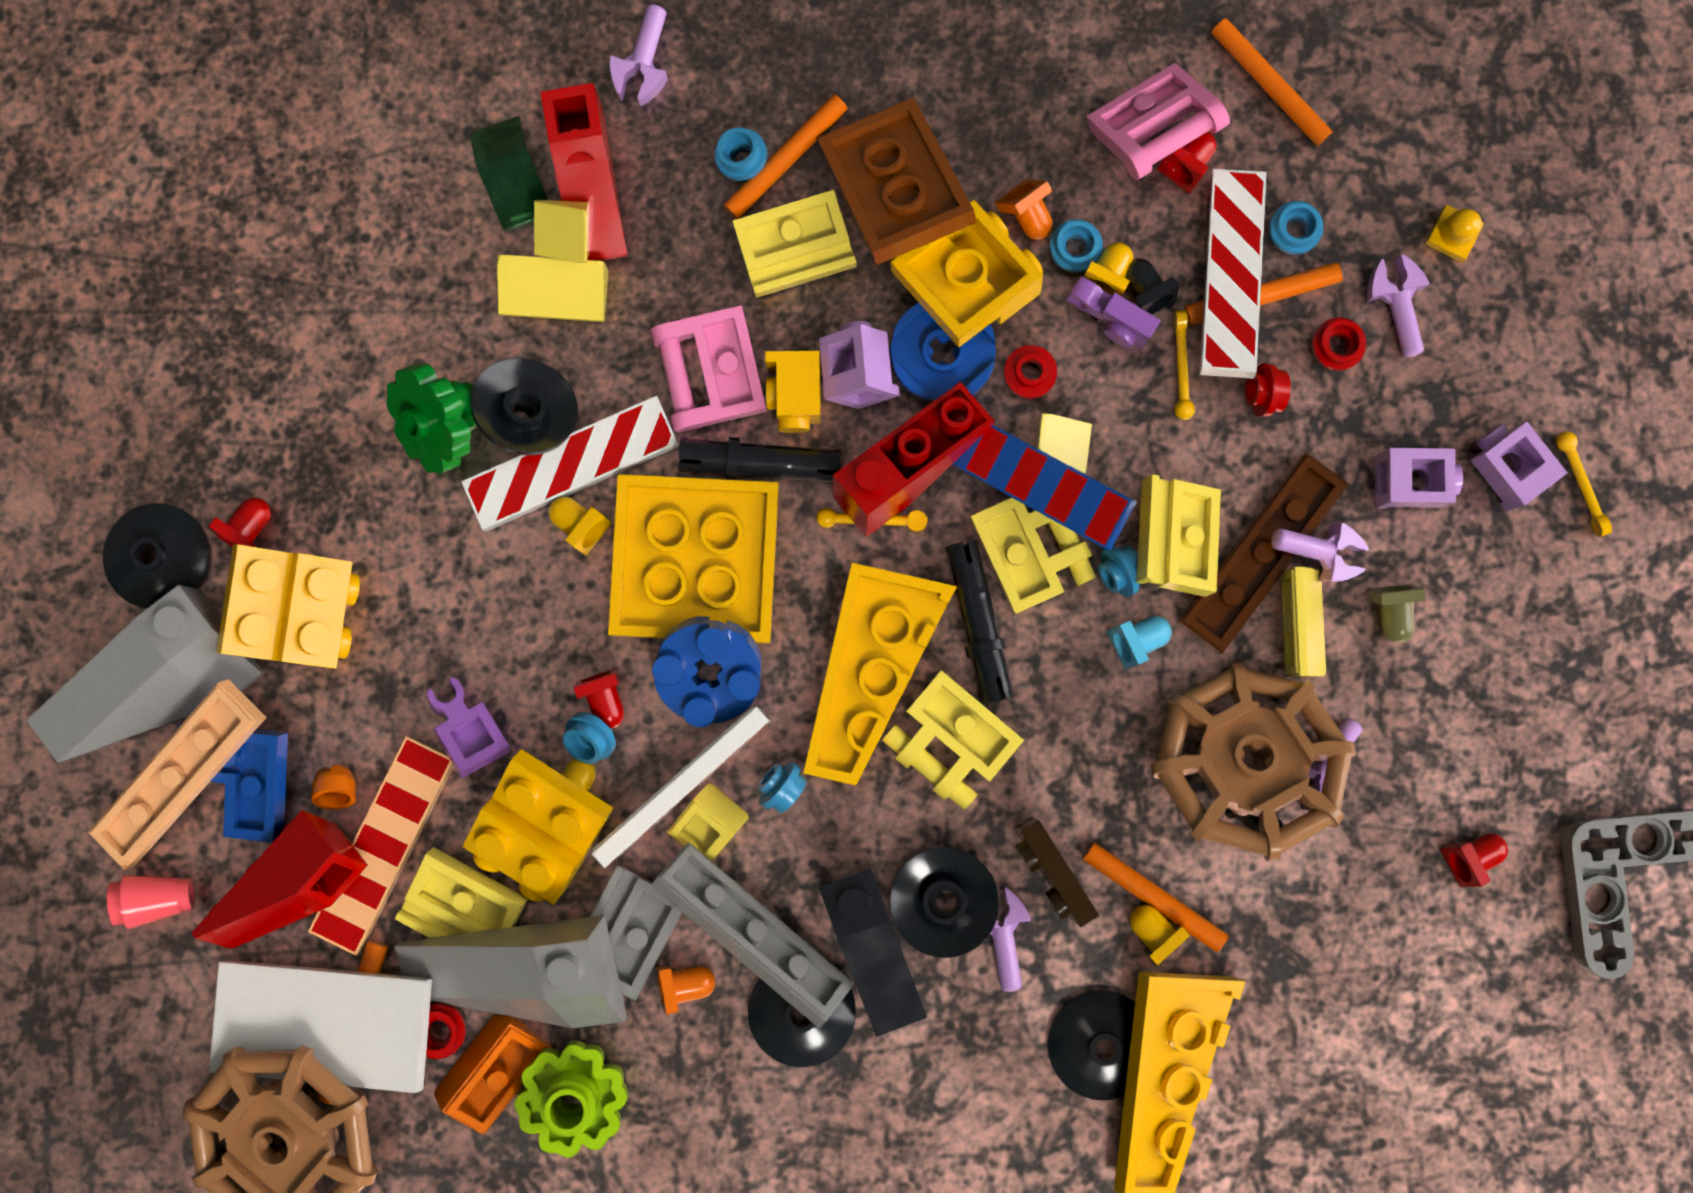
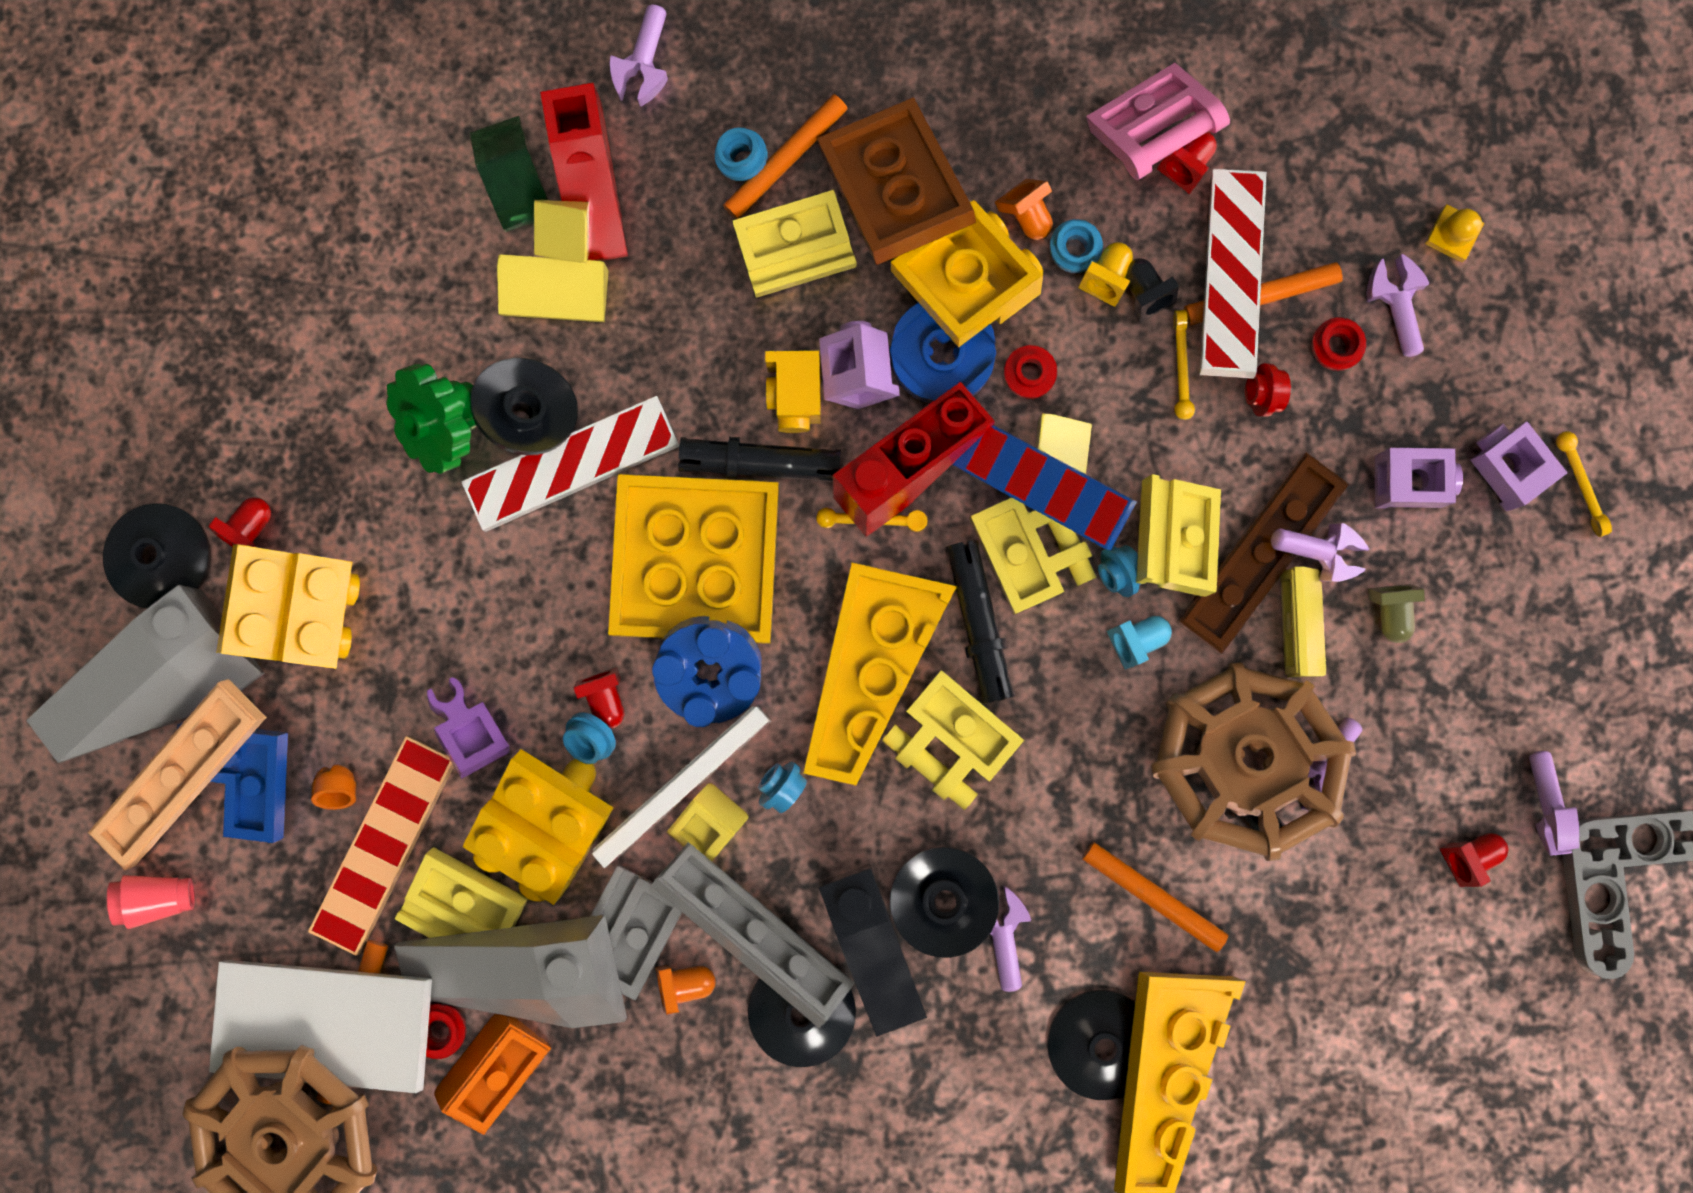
red slope [191,810,368,949] -> none
lime plant [514,1040,628,1158] -> none
yellow piece [548,497,612,556] -> none
bright pink plate [650,305,767,433] -> none
dark brown plate [1014,816,1100,927] -> none
medium lavender plate [1067,276,1161,350] -> none
yellow piece [1129,905,1190,967] -> none
orange bar [1211,18,1333,147] -> none
dark azure plate [1269,201,1323,255] -> none
none -> lavender bar [1529,751,1579,856]

